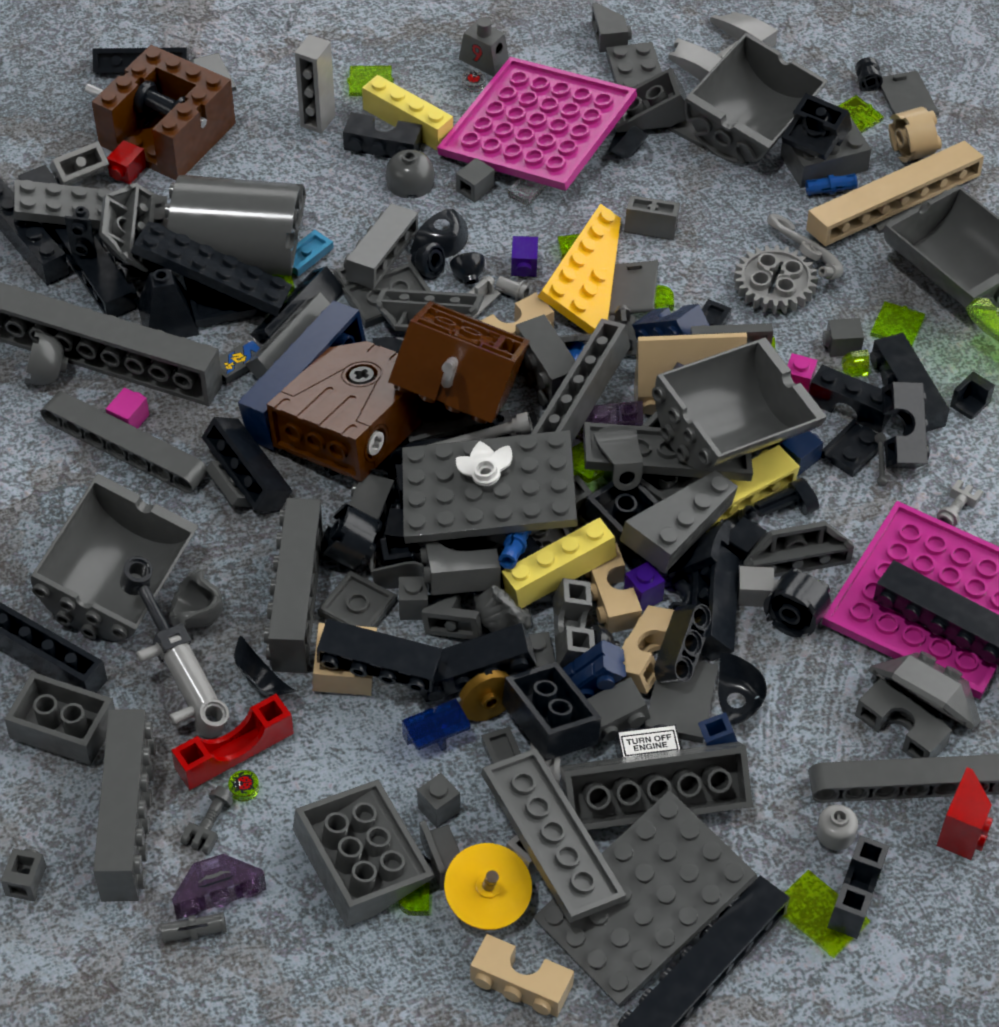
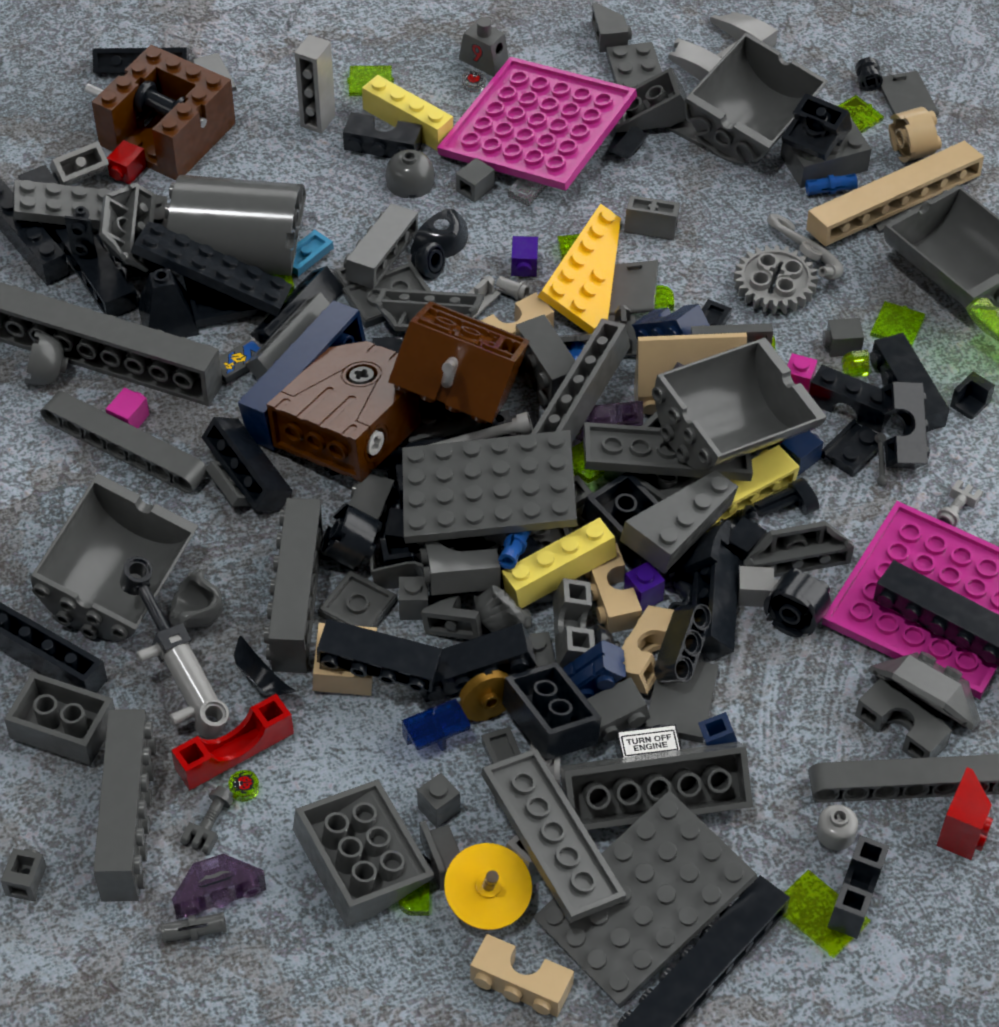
black brick [449,252,485,285] -> none
white plate [456,441,513,486] -> none
dark grey piece [593,426,643,491] -> none
black piece [718,653,767,725] -> none

